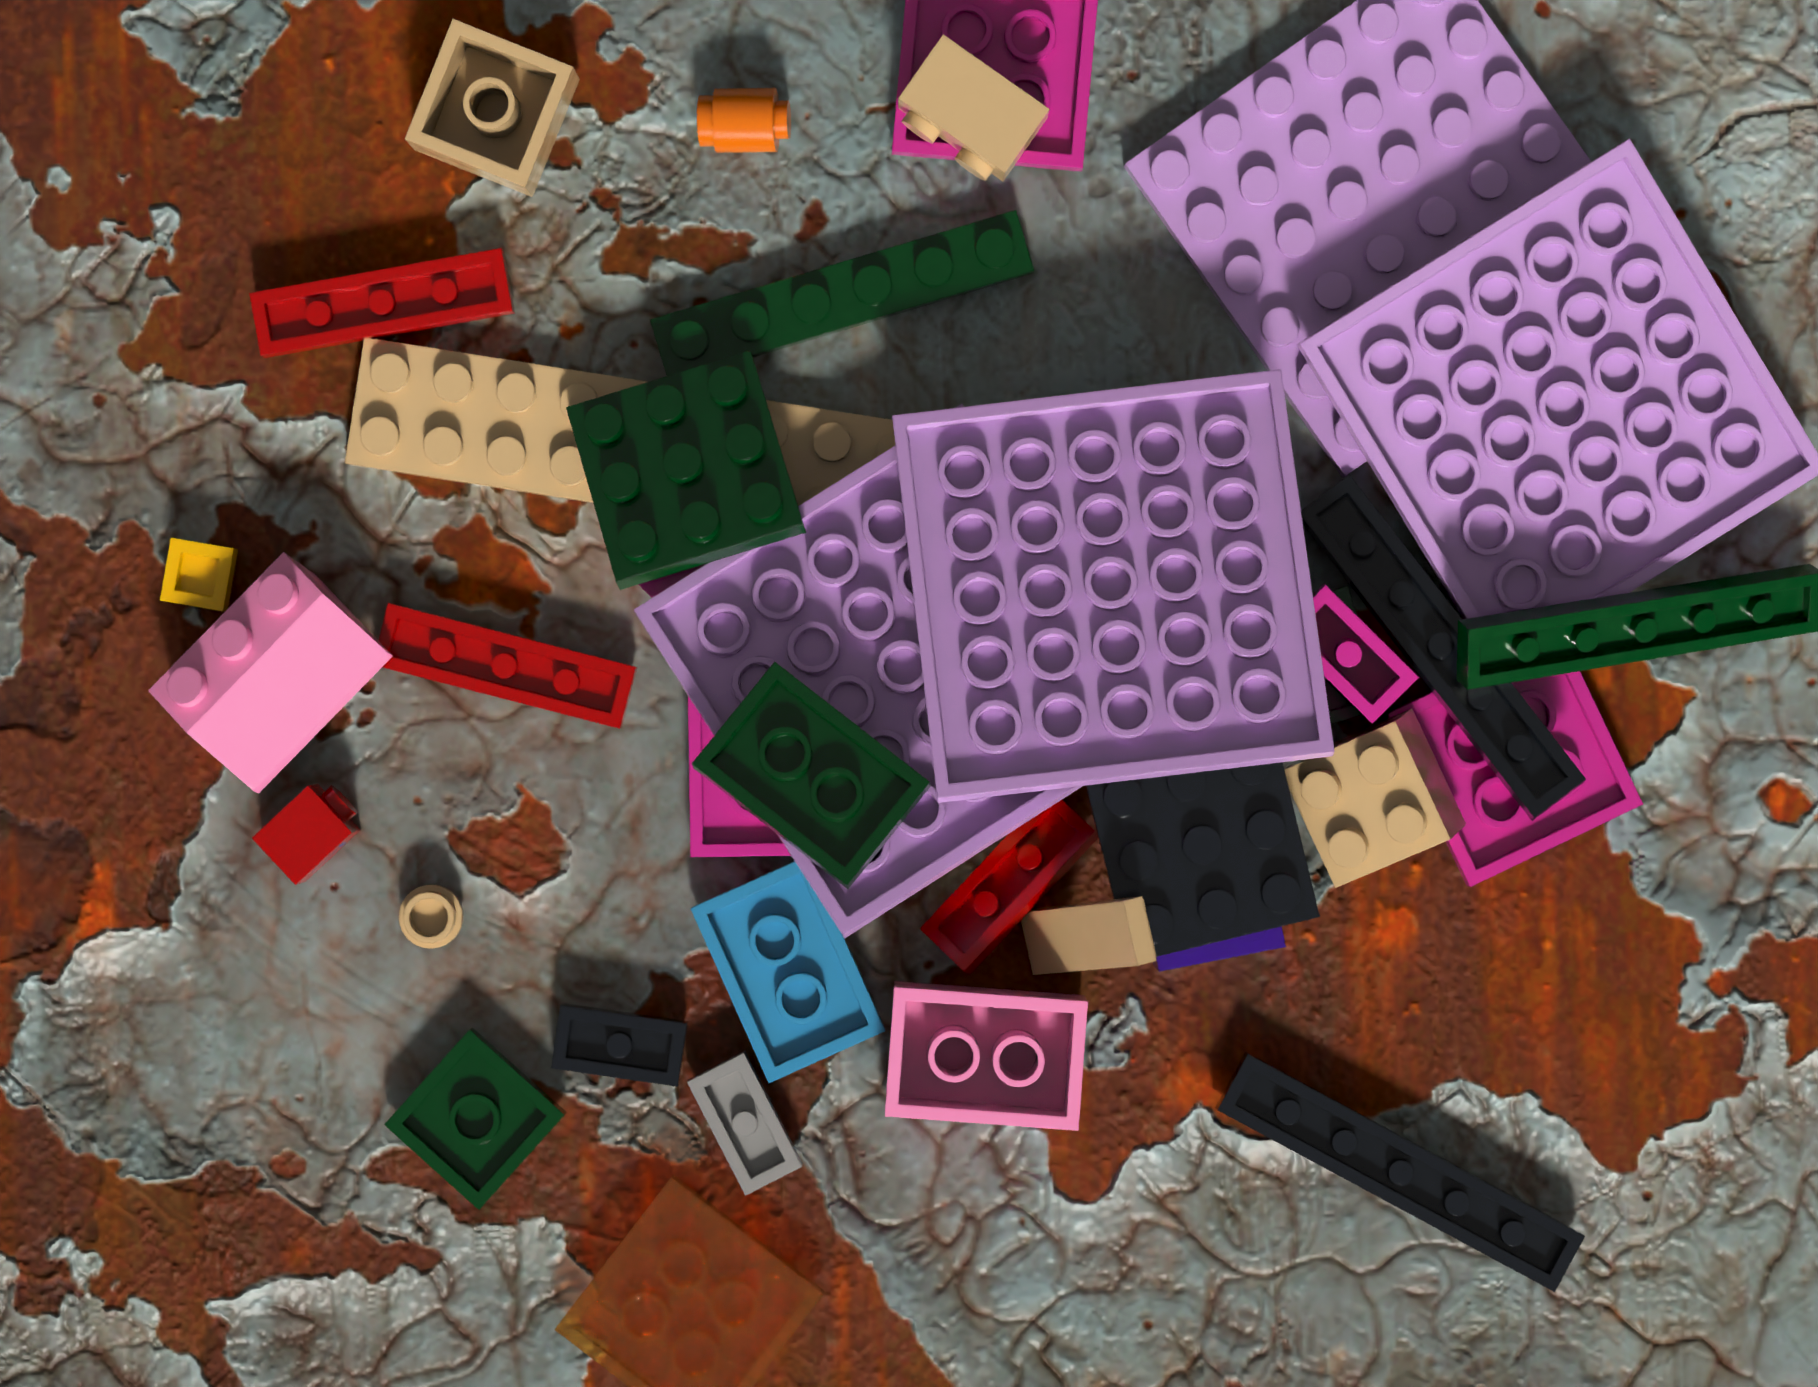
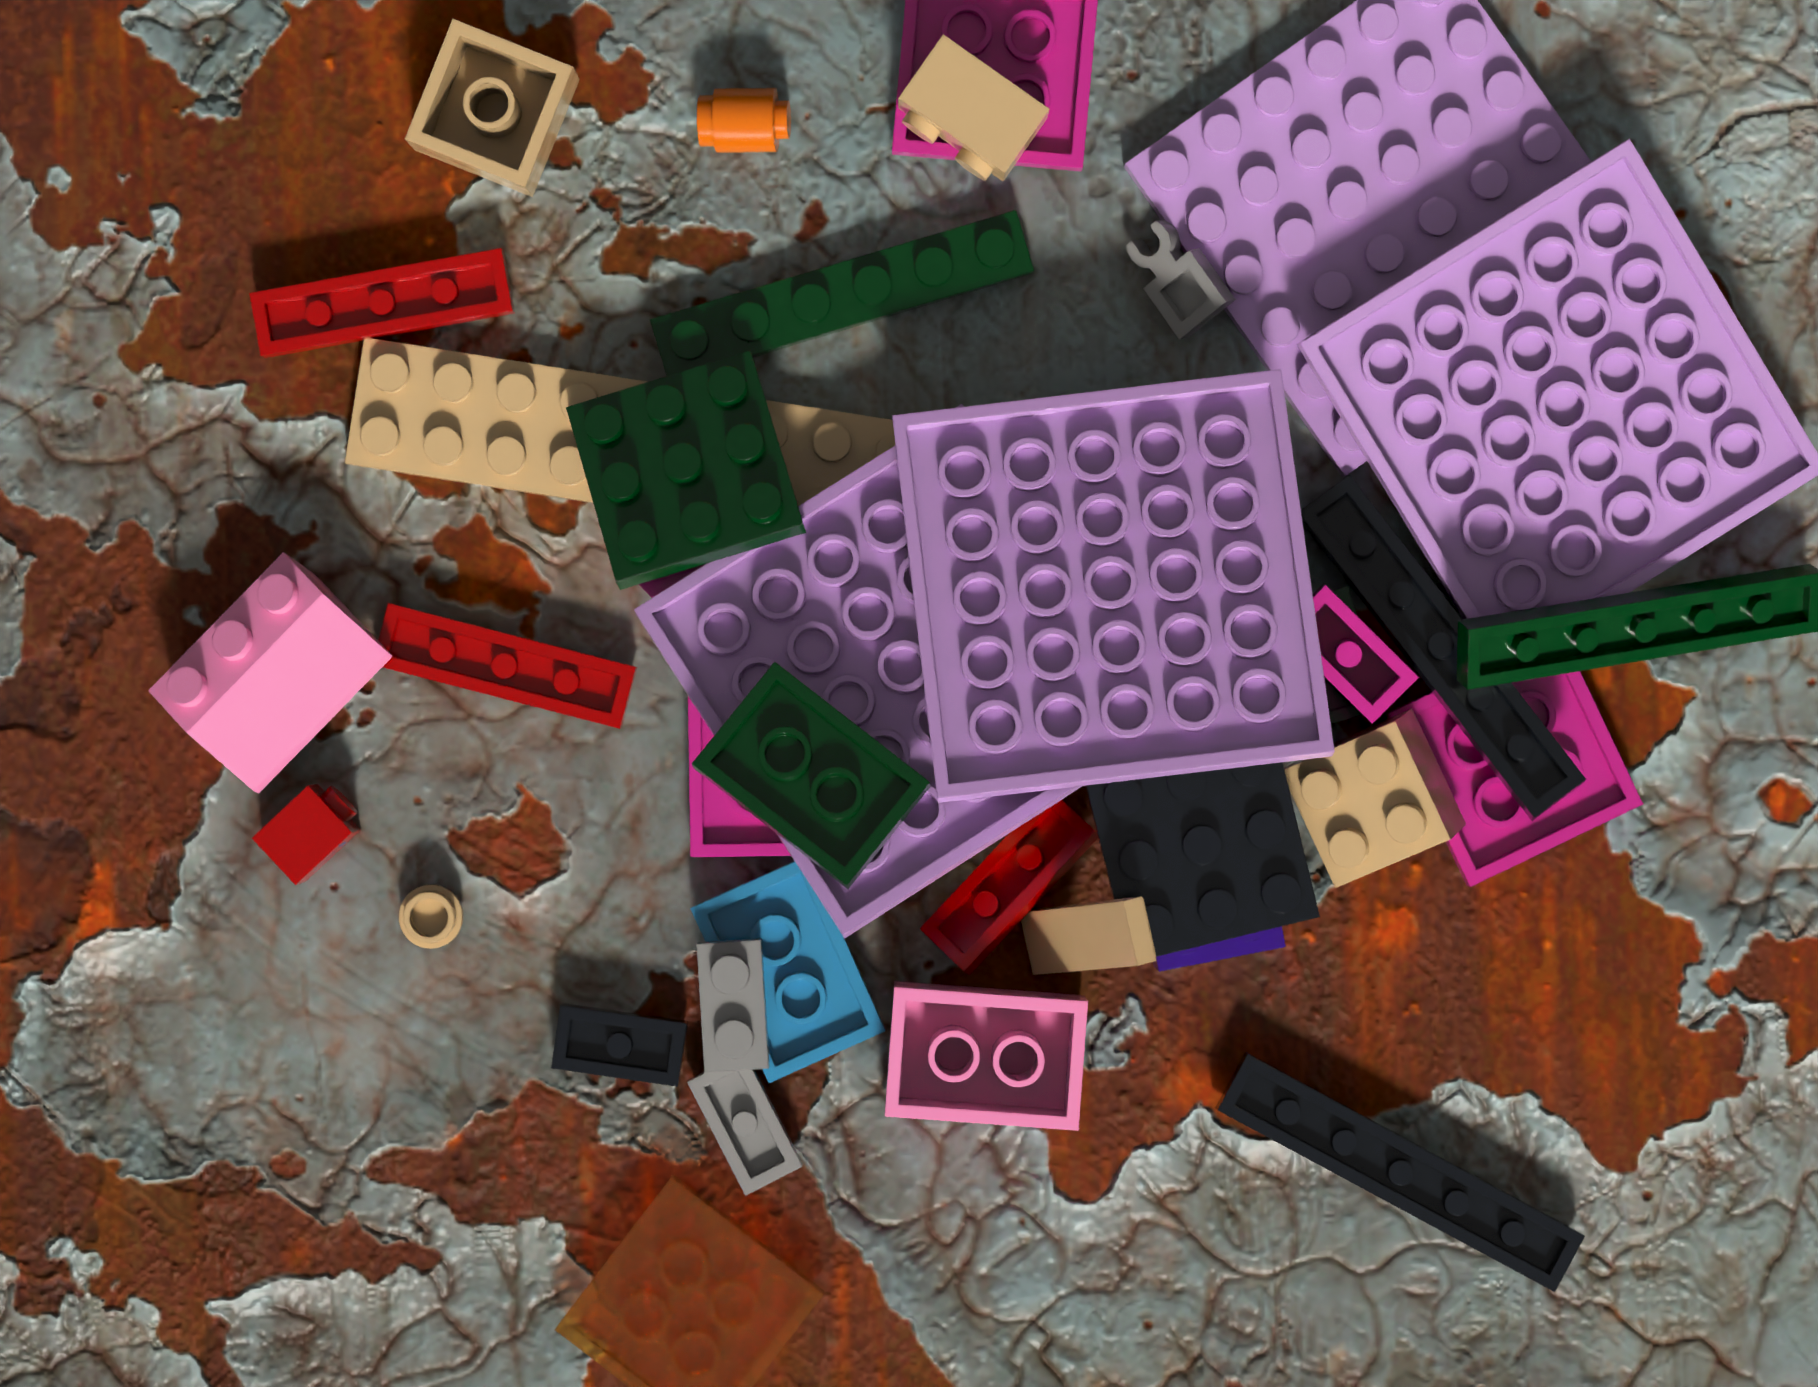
yellow plate [160,538,238,612] -> none
dark green plate [384,1027,567,1210] -> none
none -> light grey plate [696,938,770,1073]
none -> light grey plate [1126,220,1236,340]

